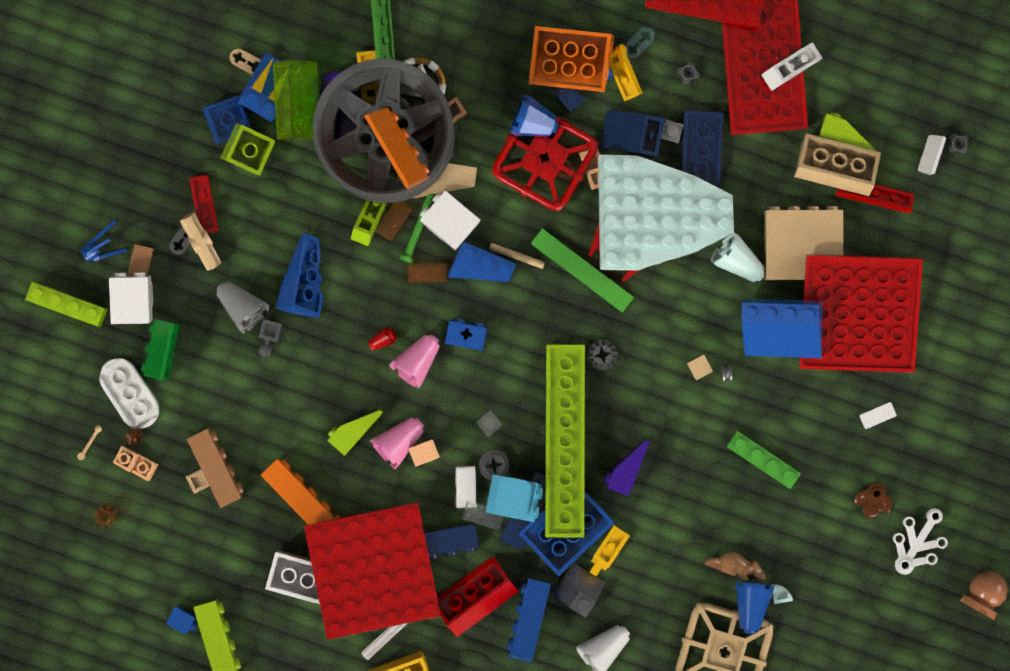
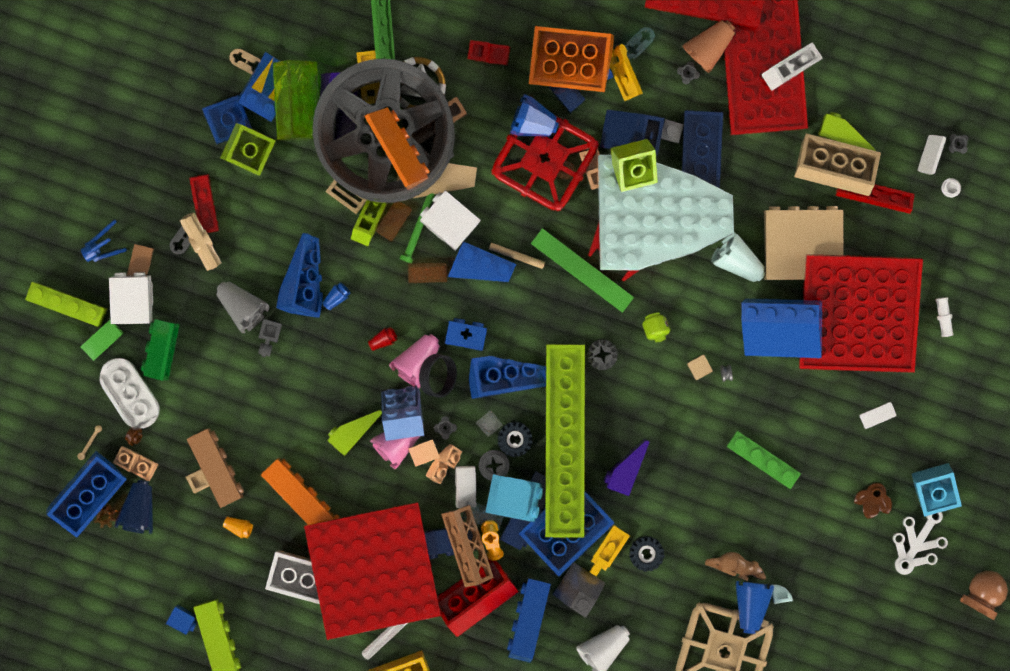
none -> blue slope [46,451,127,538]
none -> bright green slope [80,319,123,361]
none -> dark blue cone [114,480,153,534]
none -> light orange cone [223,517,253,539]
none -> blue cone [322,282,350,310]
none -> tan tile [326,180,366,215]
none -> medium blue slope [381,386,424,441]
none -> black tyre [419,354,457,397]
none -> light nougat slope [426,444,462,484]
none -> dark grey plate [434,416,457,440]
none -> medium nougat fence [441,505,494,587]
none -> red slope [467,40,511,66]
none -> blue wedge [469,356,546,399]
none -> light orange connector [481,520,504,561]
none -> black bush [498,422,532,457]
none -> lime slope [611,139,658,192]
none -> black bush [629,536,664,572]
none -> lime head [642,313,670,342]
none -> nougat cone [682,20,735,73]
none -> medium azure slope [912,463,962,517]
none -> white pin [935,297,954,337]
none -> white plate [941,178,961,198]

